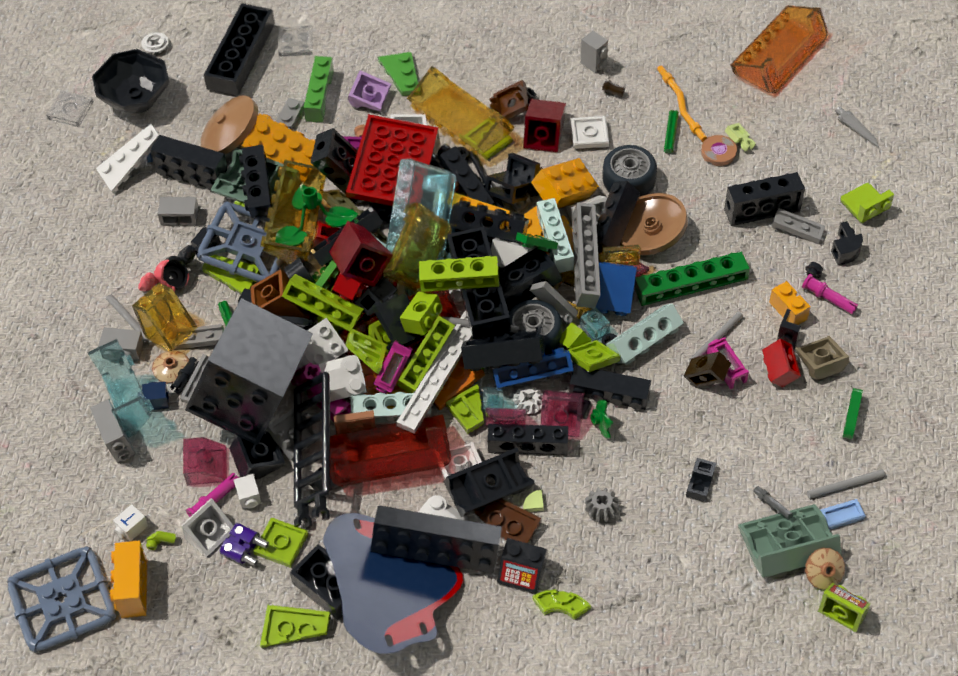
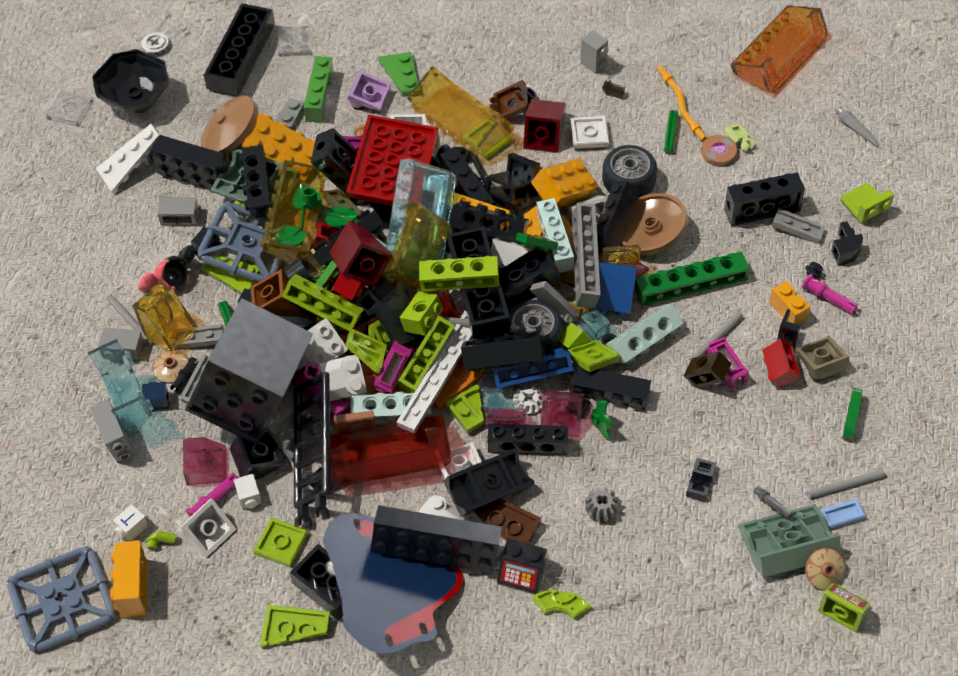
dark purple piece [220,523,269,566] -> none
yellowish green tile [523,490,544,512] -> none

